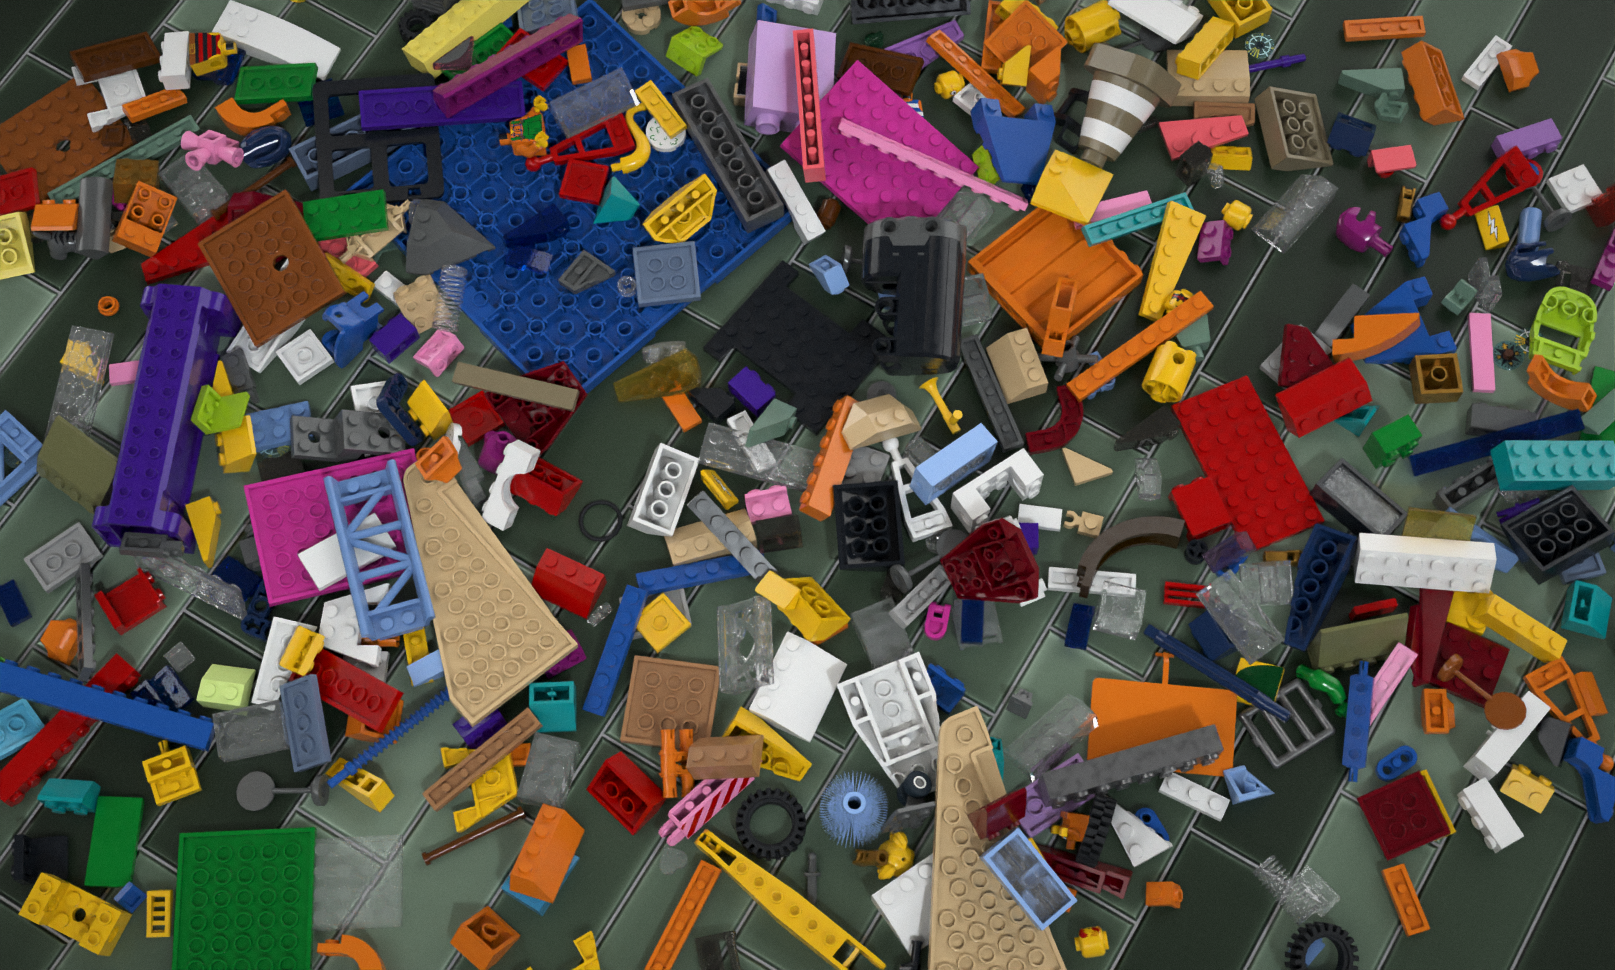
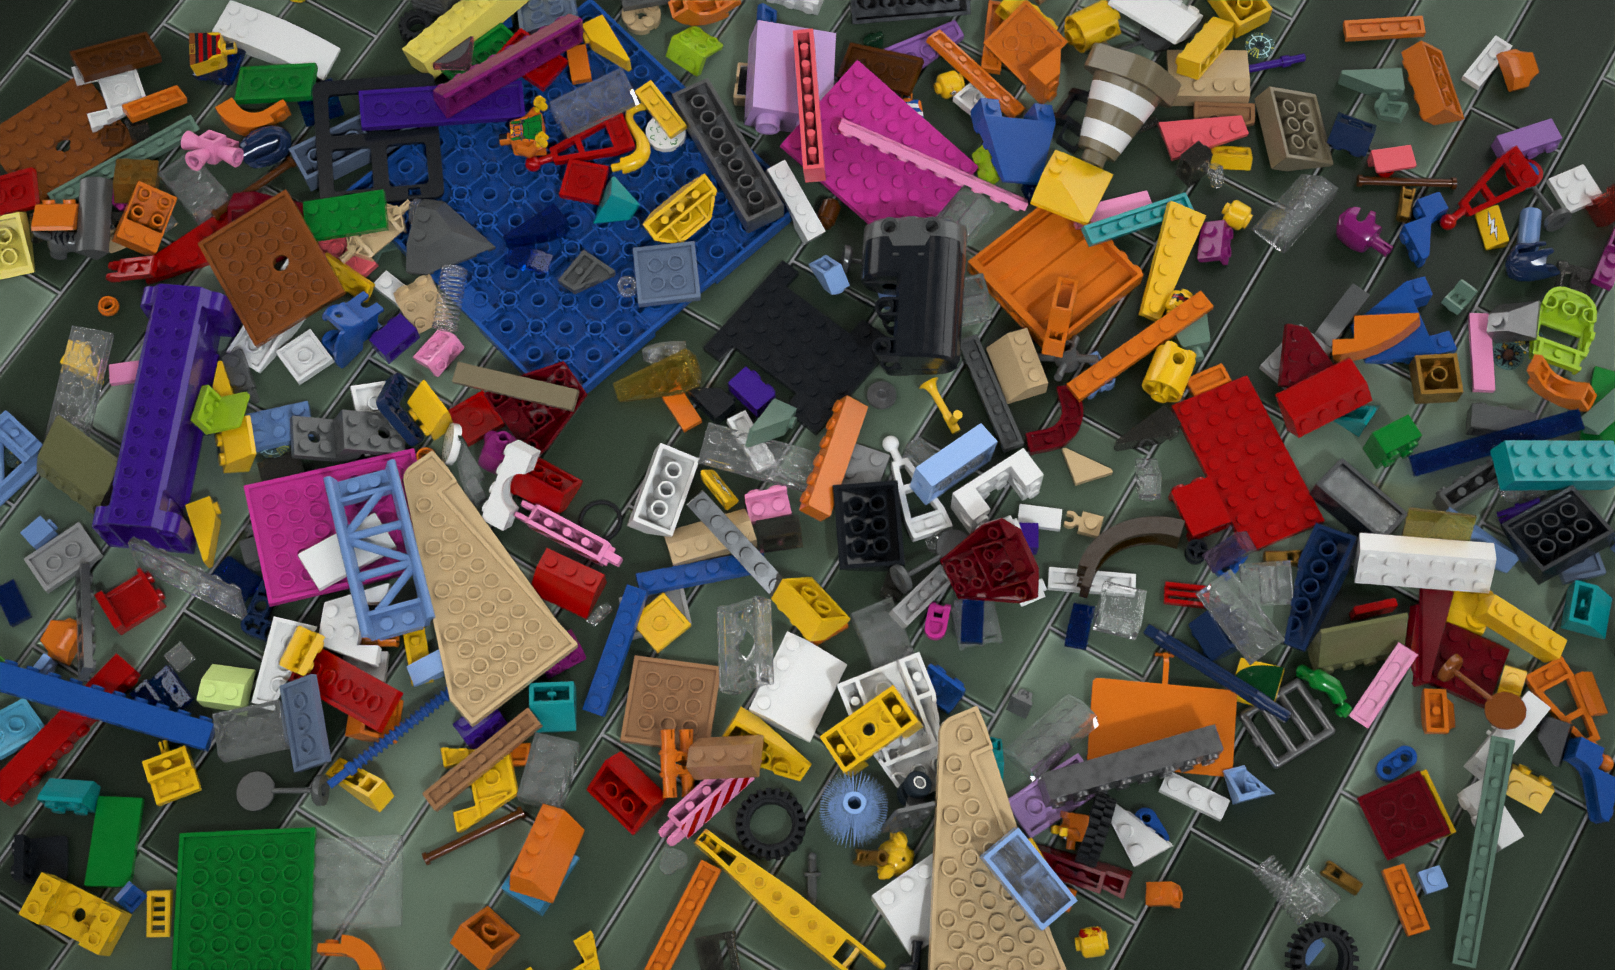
dark grey hinge [119,532,185,558] -> none
white brick [158,31,192,90] -> none
orange slope [415,436,462,483] -> none
yellow slope [755,571,801,610] -> none
tan wedge [841,394,922,450] -> none
dark red slope [967,787,1027,841] -> none
yellow slope [997,45,1031,87] -> none
blue plate [1342,661,1374,782] -> none
clear slope [1467,257,1502,313] -> none
none -> medium blue brick [20,516,58,550]
none -> light blue plate [33,653,58,675]
none -> red hinge [106,255,159,283]
none -> bright pink hinge [513,500,623,567]
none -> yellow slope [583,14,632,72]
none -> yellow plate [820,685,924,778]
none -> orange tile [1186,363,1232,397]
none -> pearl gold bar [1320,861,1363,896]
none -> reddish brown bar [1356,175,1457,189]
none -> light blue plate [1416,865,1449,895]
none -> sand green plate [1451,736,1515,968]
none -> flat silver slope [1487,301,1541,344]
none -> yellow bracket [1497,665,1527,697]

